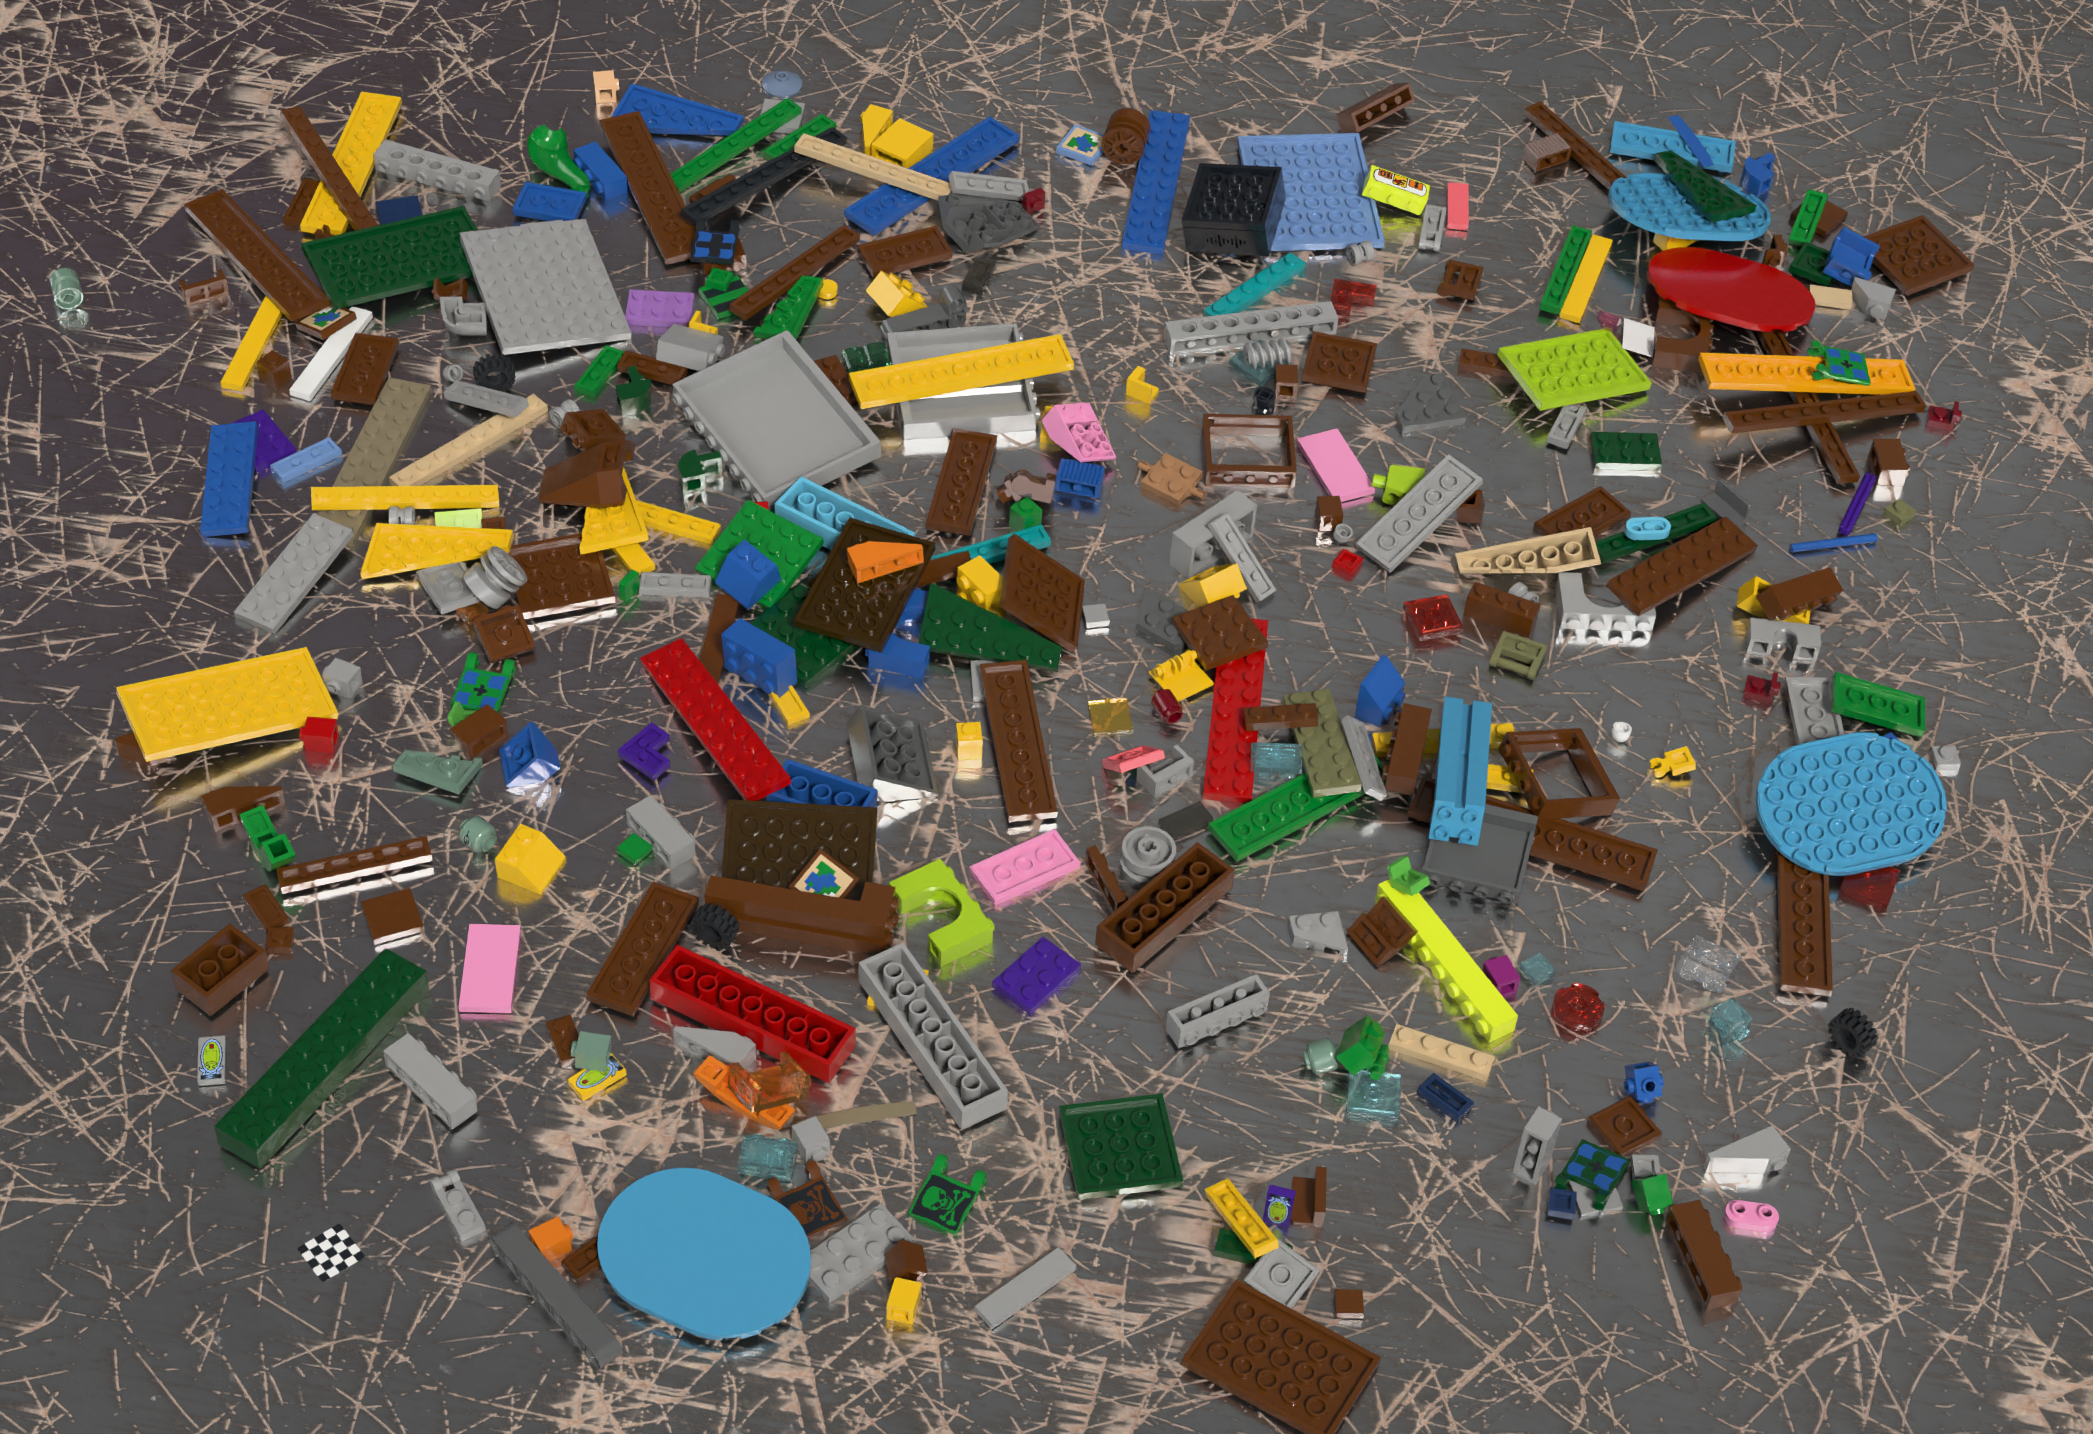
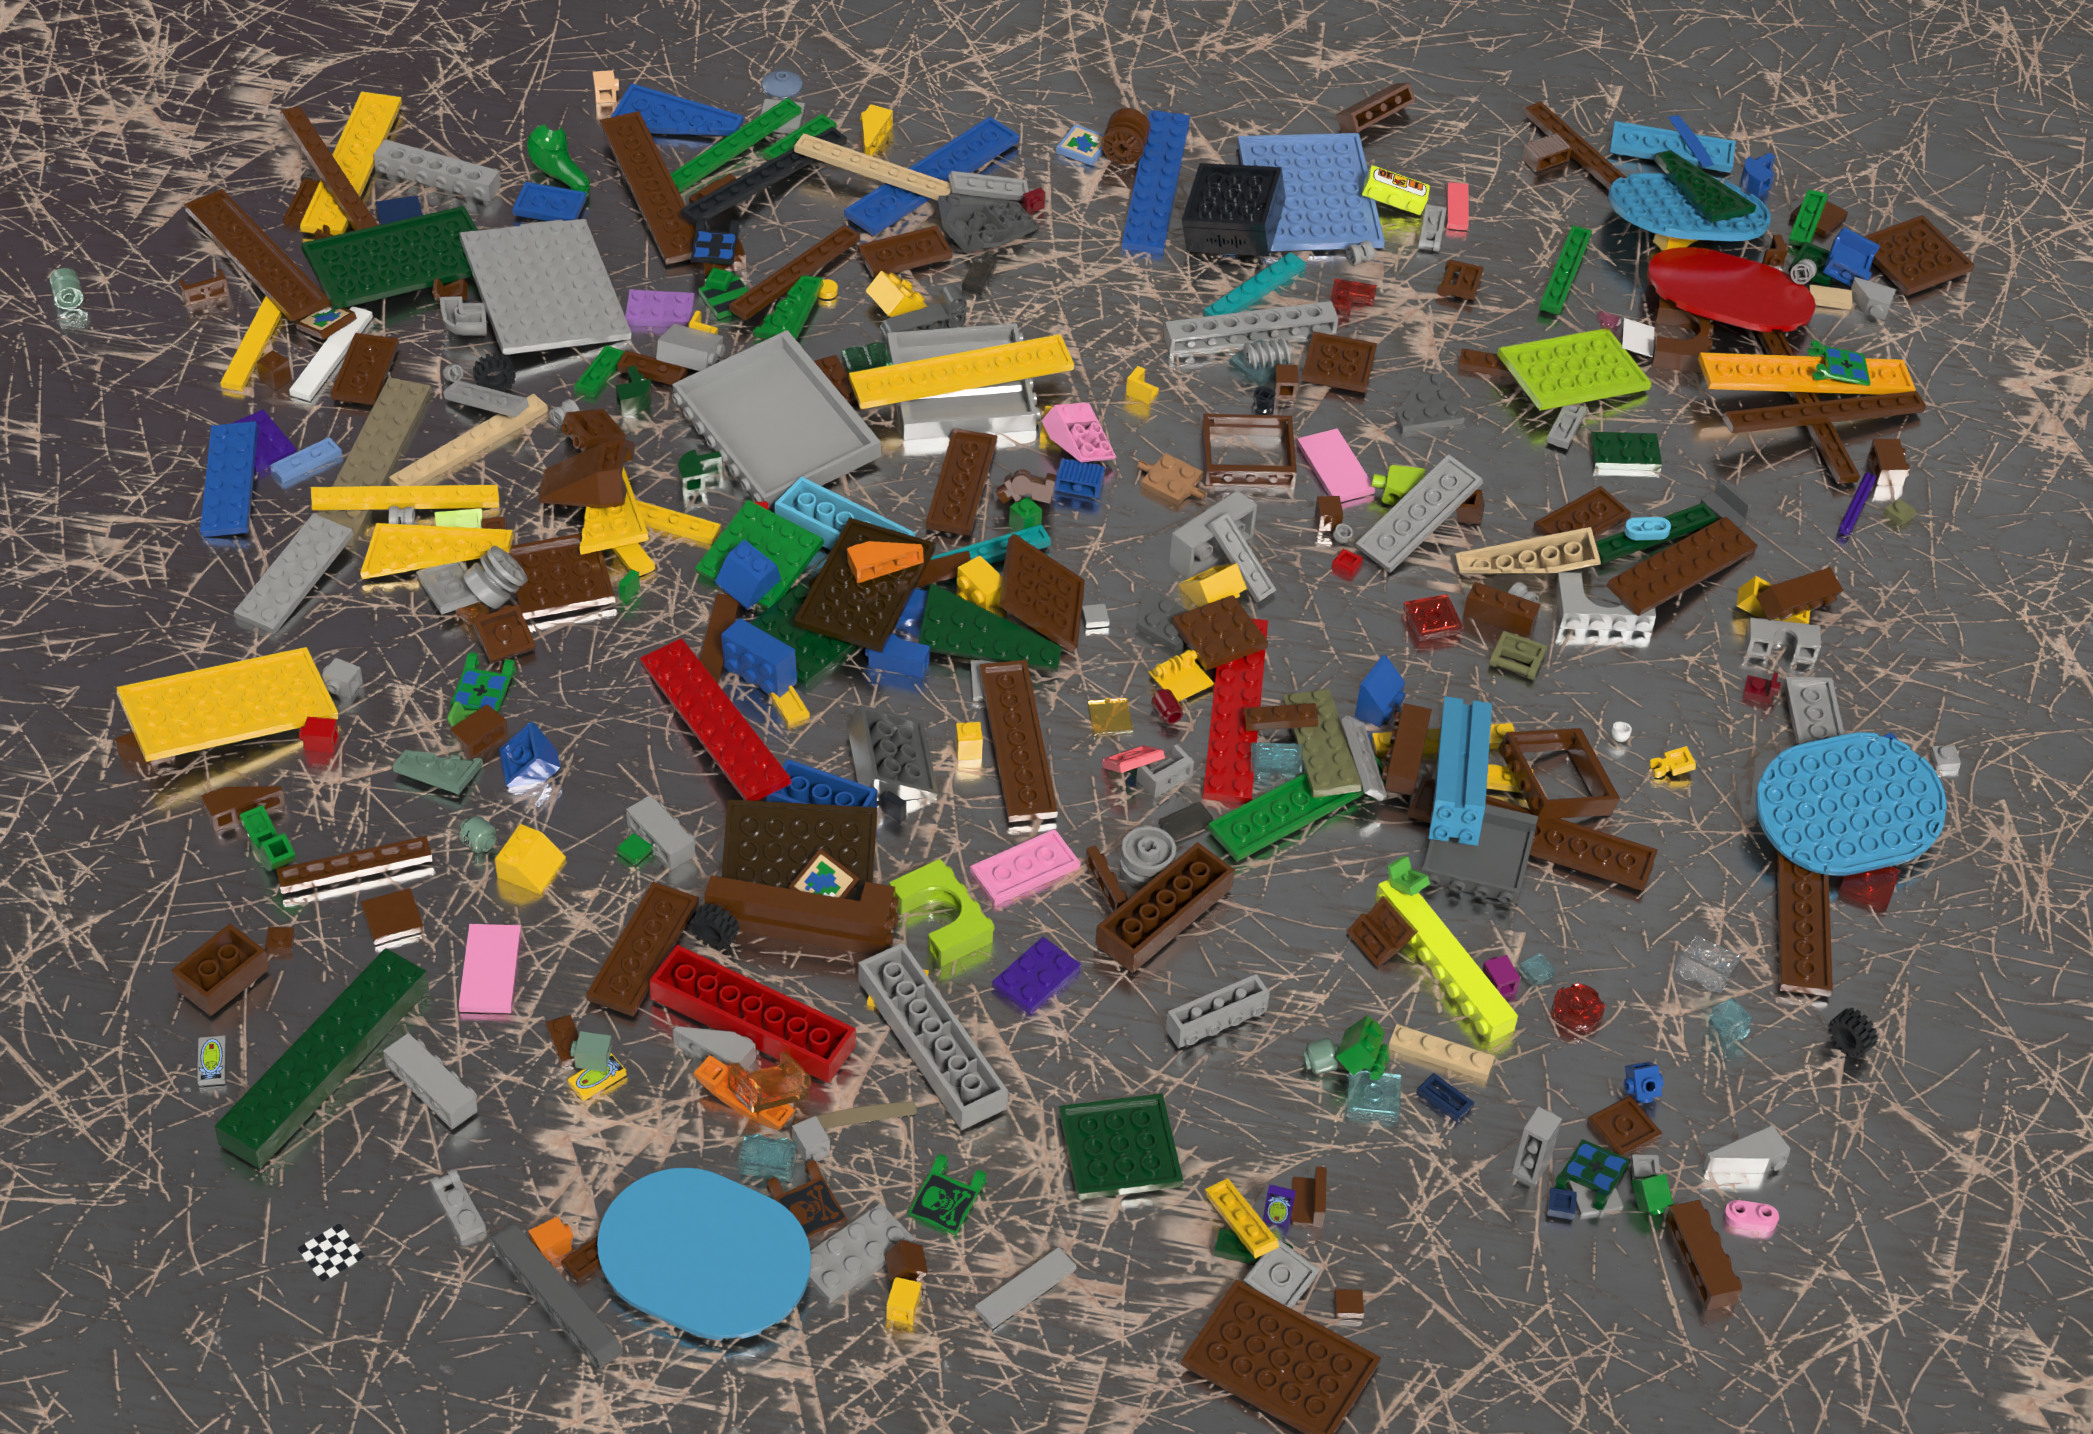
reddish brown tile [243,884,290,934] -> none
blue brick [572,141,628,201] -> none
dark purple plate [618,722,671,781] -> none
light grey tile [639,572,712,598] -> none
yellow brick [871,118,934,168] -> none
light grey wing [1288,911,1348,956] -> none
yellow tile [1559,234,1613,324] -> none
blue bar [1789,533,1878,553] -> none
green plate [1831,672,1925,737] -> none
dark red bracket [1926,401,1962,431] -> none
none -> black tile [882,790,907,823]
none -> light grey wheel [1790,259,1817,284]

